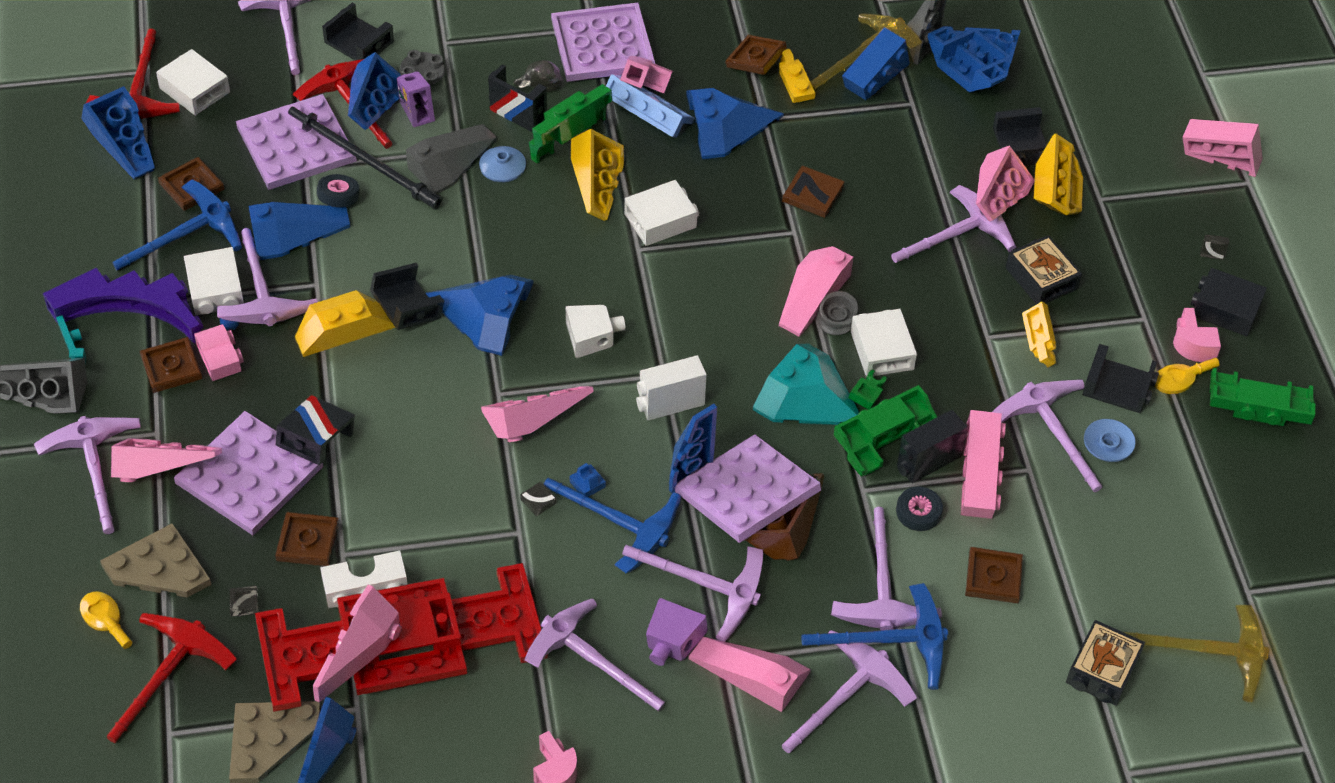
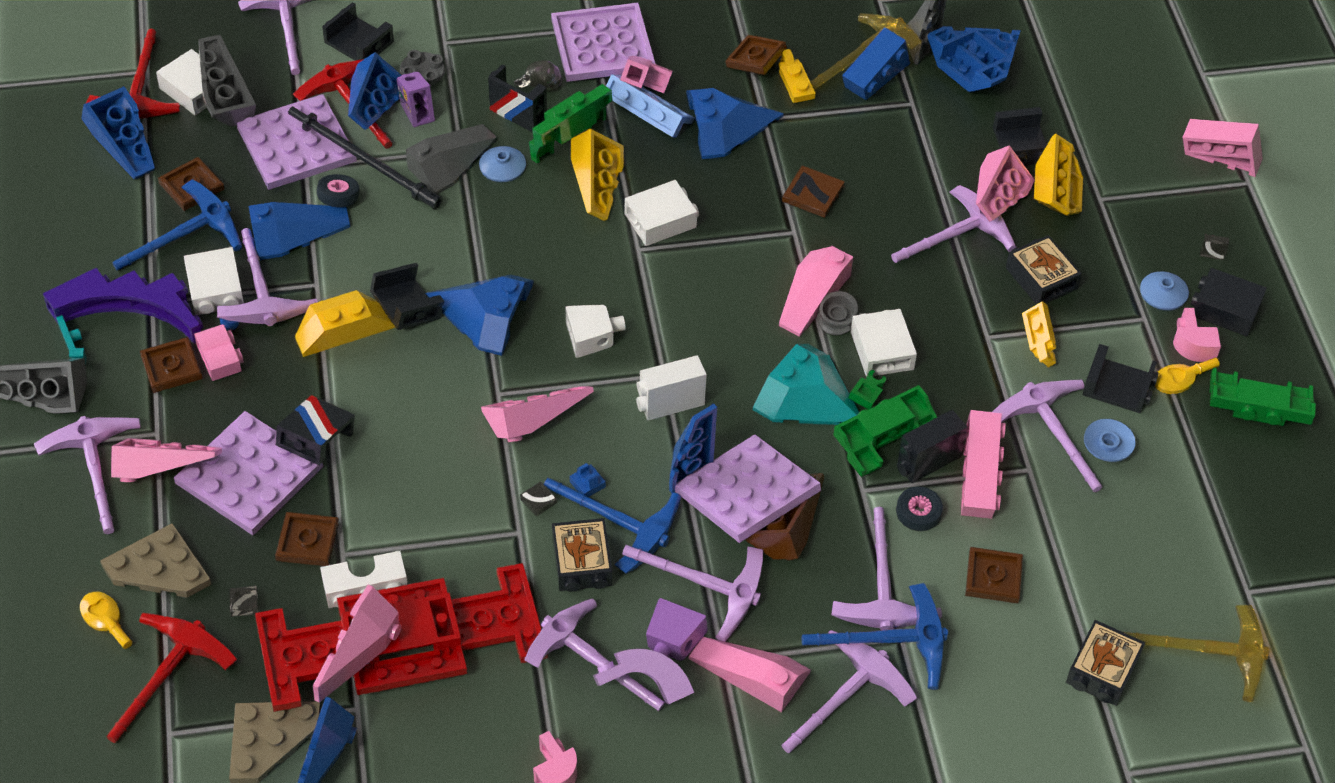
none -> dark grey wedge [198,35,256,127]
none -> brick [552,518,612,592]
none -> lavender arch [593,649,694,704]
none -> medium blue dish [1140,271,1189,310]

